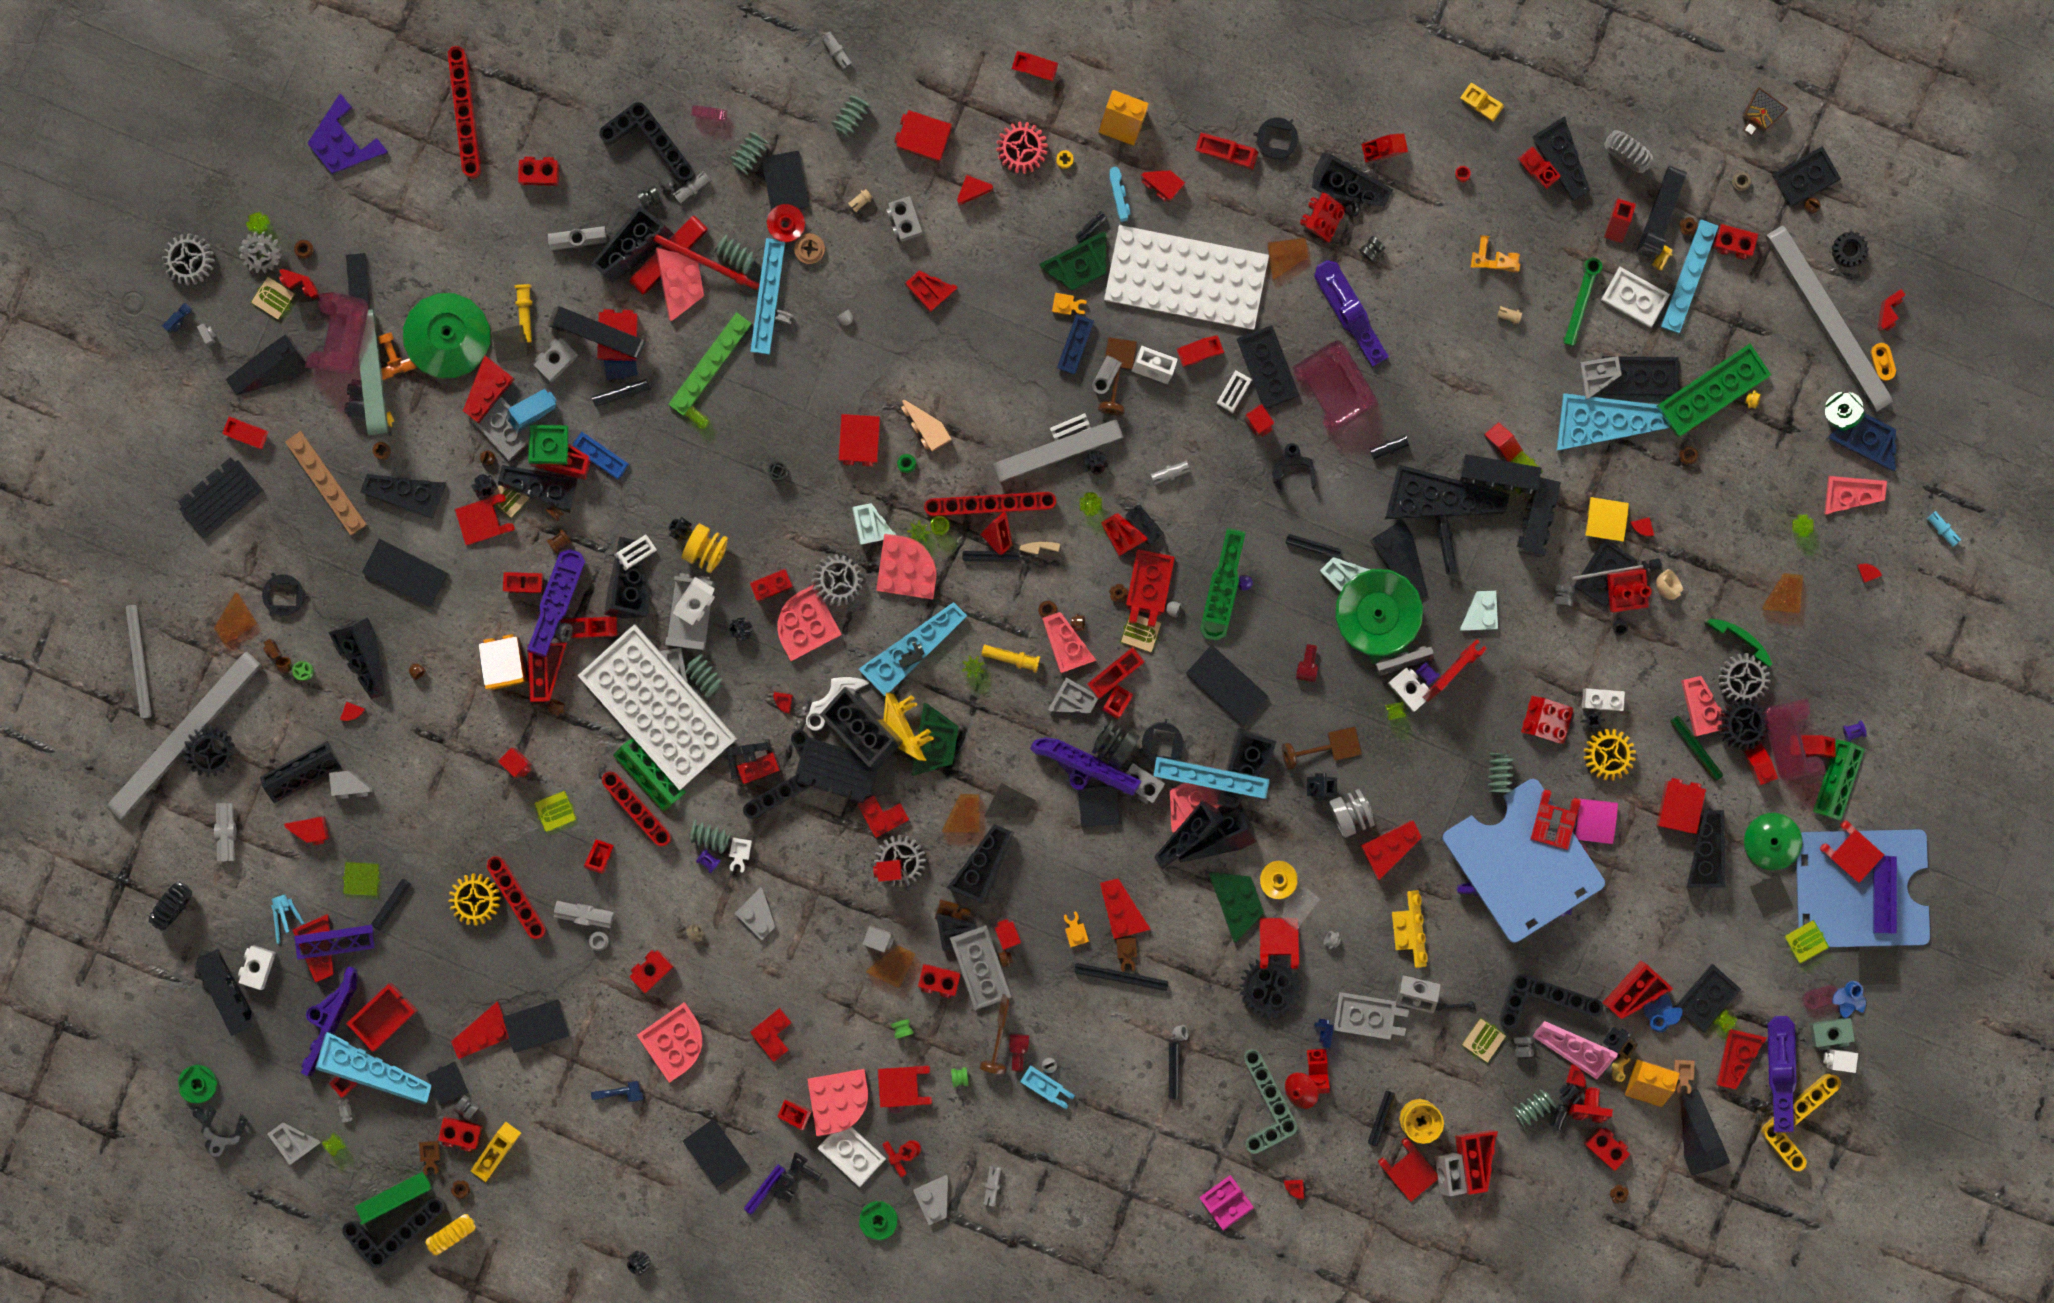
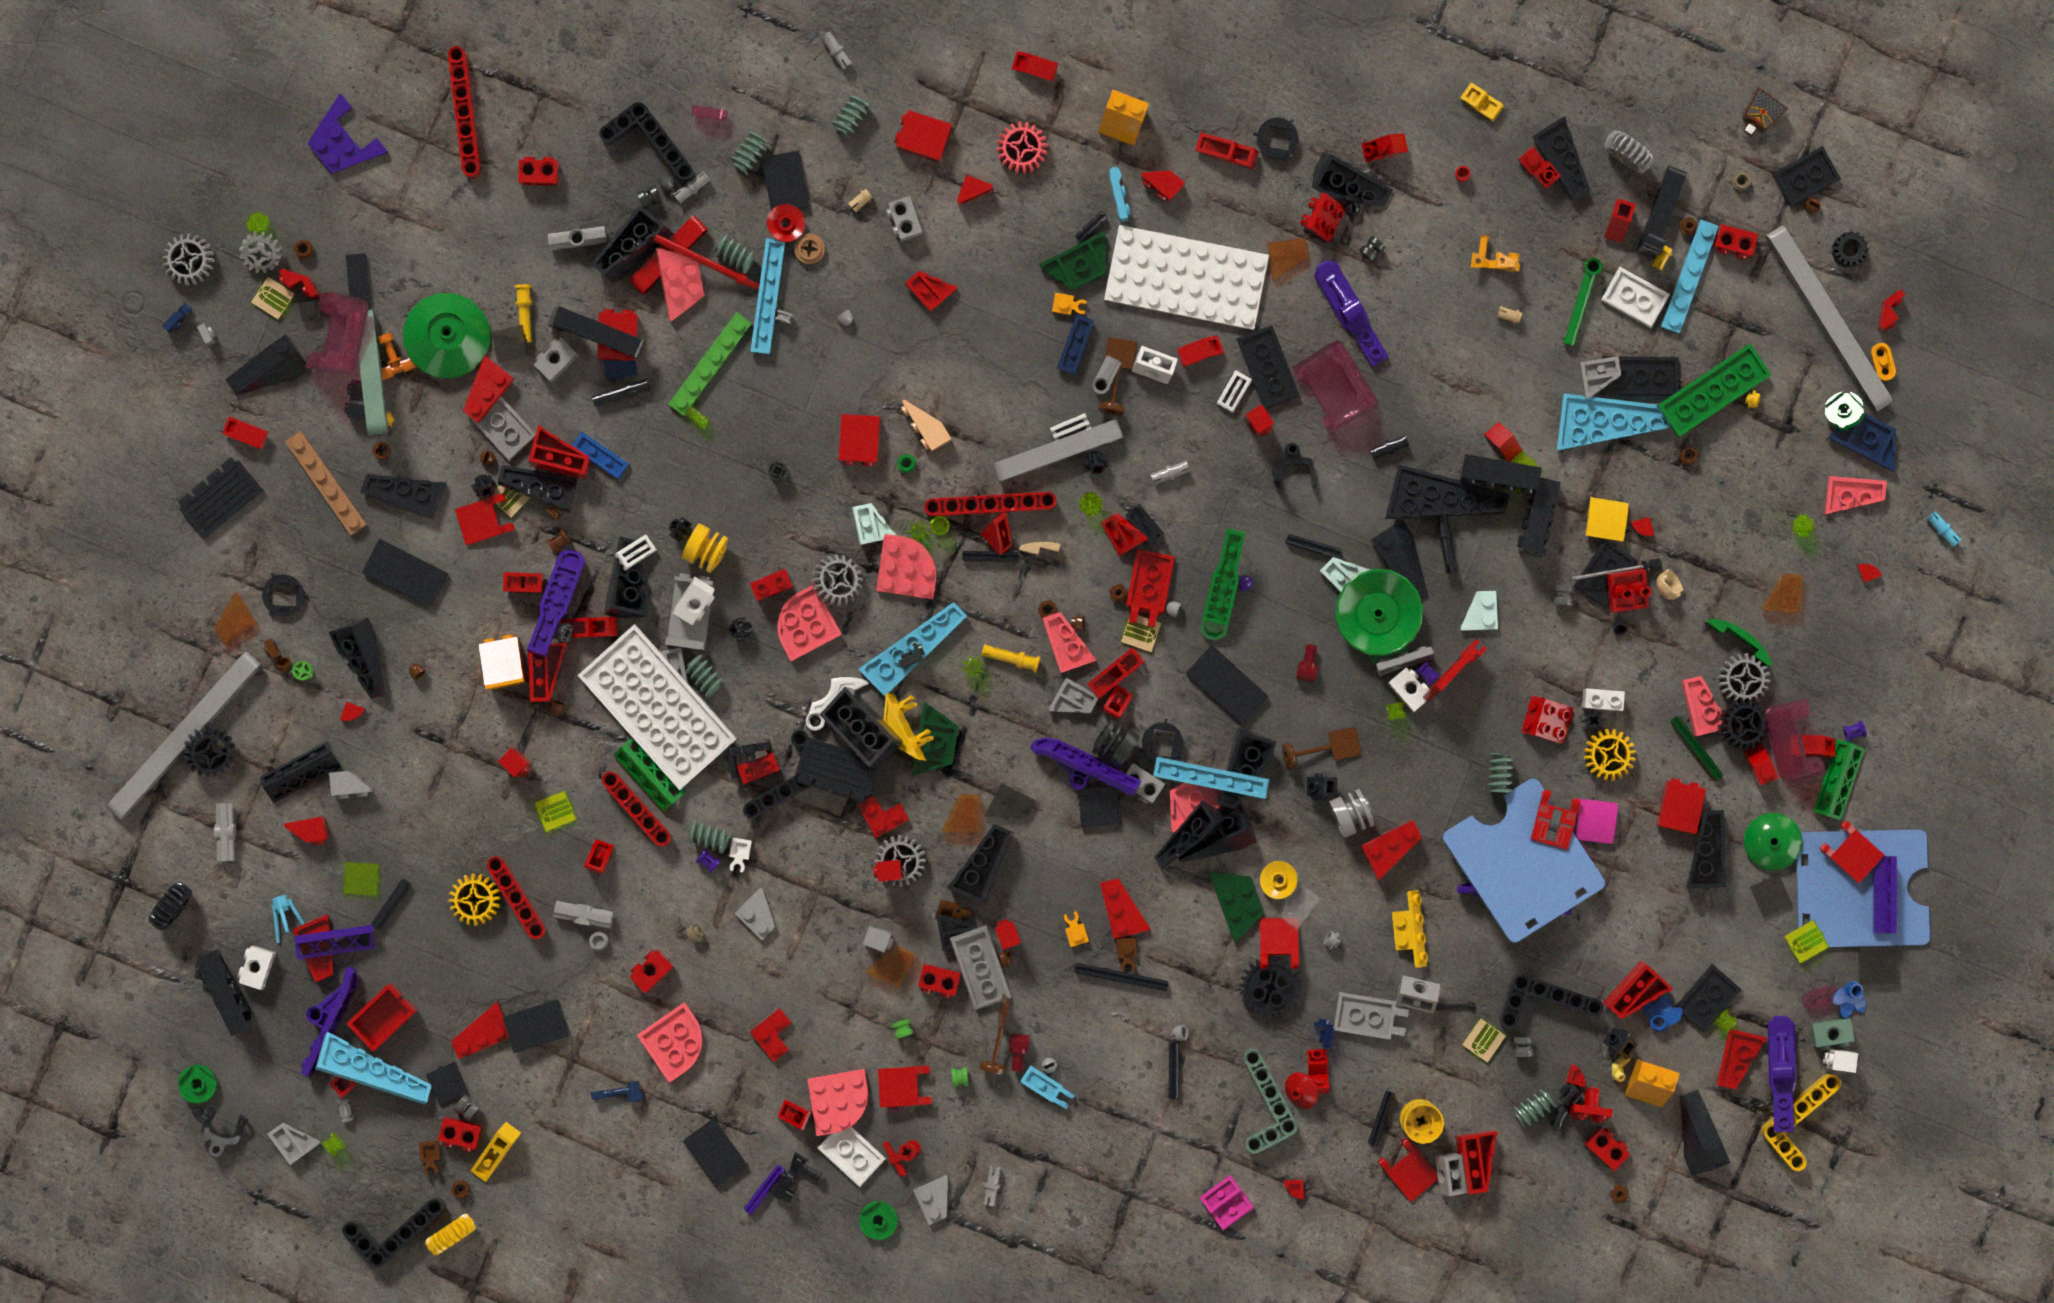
light grey axle [126,605,151,718] -> none
green panel [354,1172,433,1225] -> none
dark azure slope [506,389,556,434] -> none
green tile [528,425,569,465] -> none
black gear [627,1250,651,1276] -> none
red tile [773,692,793,714] -> none
yellow bush [1056,150,1074,169] -> none
bright pink wing [1533,1021,1618,1079] -> none
medium nougat plate [1674,1060,1695,1093] -> none

